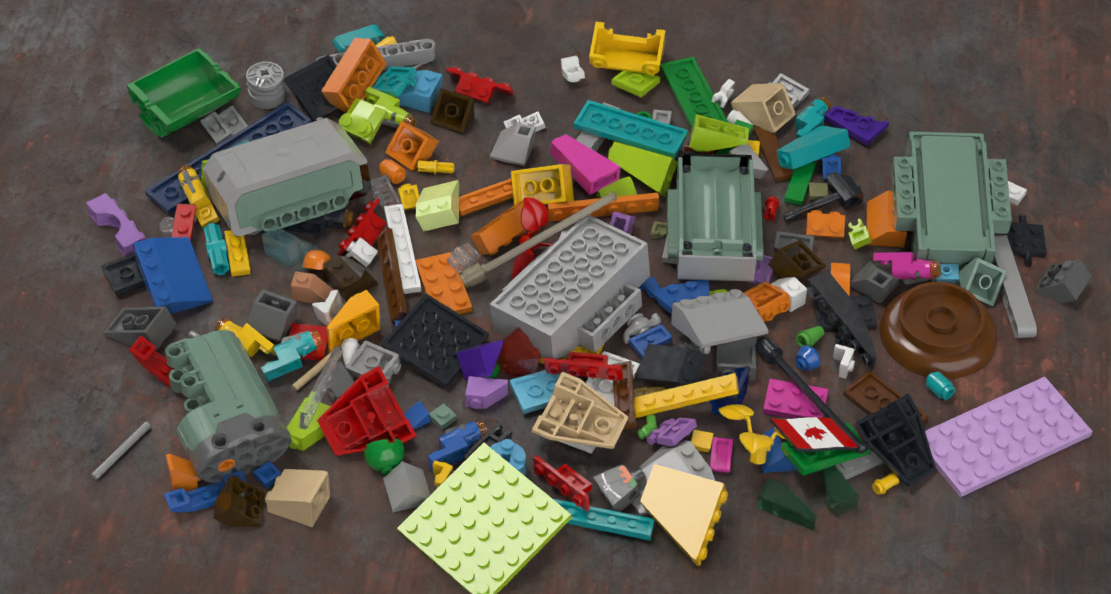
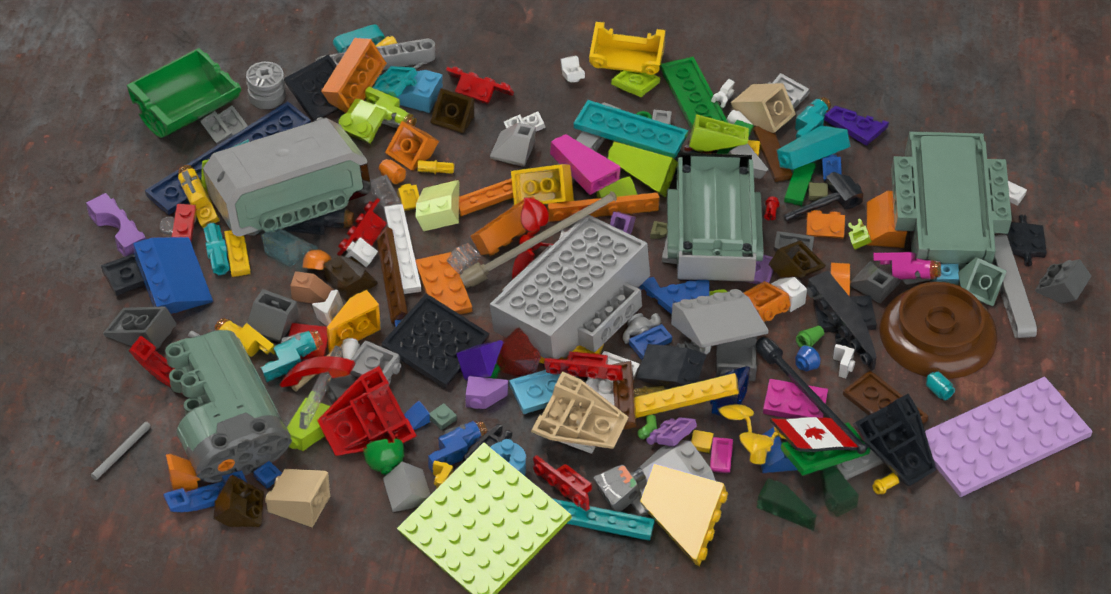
none -> red slope [280,356,356,388]

